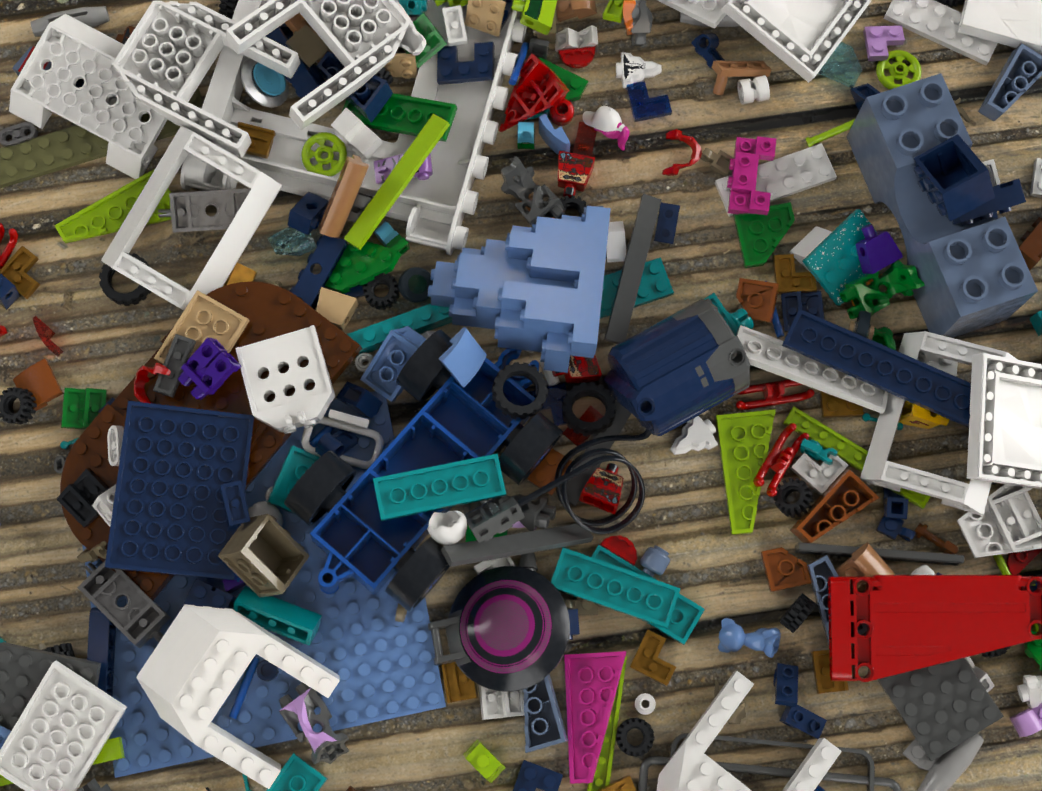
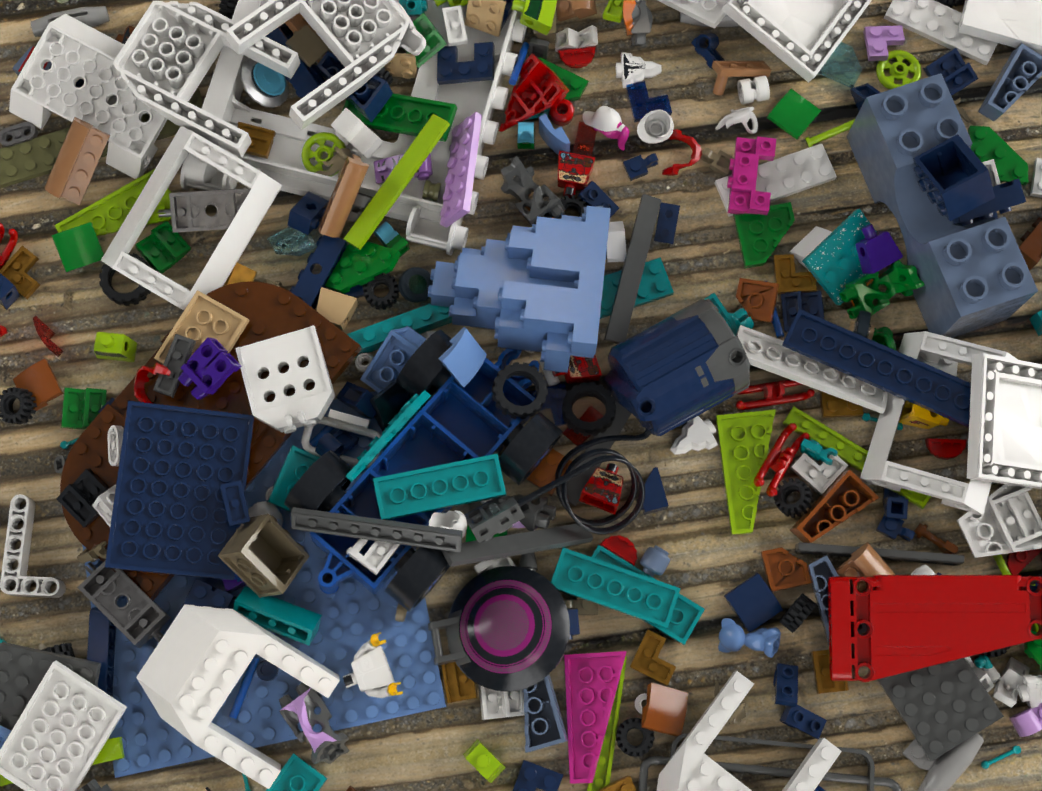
none -> white beam [0,494,66,598]
none -> medium nougat brick [44,117,110,205]
none -> green slope [51,222,104,272]
none -> lime torso [94,332,138,362]
none -> green slope [135,221,191,274]
none -> dark grey tile [291,507,463,552]
none -> dark tan piece [315,146,355,178]
none -> white torso [343,632,403,698]
none -> teal wing [345,390,431,482]
none -> white plate [346,538,401,575]
none -> black slope [370,379,411,432]
none -> olive wheel [422,180,442,202]
none -> lavender plate [440,112,482,228]
none -> dark blue plate [577,181,619,218]
none -> dark blue plate [623,153,658,181]
none -> dark blue slope [636,467,669,515]
none -> white piece [637,109,674,144]
none -> dark orange slope [641,682,688,737]
none -> white piece [715,107,758,134]
none -> dark blue slope [724,573,783,633]
none -> green slope [767,89,821,140]
none -> dark blue slope [923,48,978,96]
none -> red plate [925,438,967,460]
none -> green plate [968,126,1029,185]
none -> arm [974,655,1002,683]
none -> teal hinge [981,745,1021,769]
none -> white slope [993,657,1030,708]

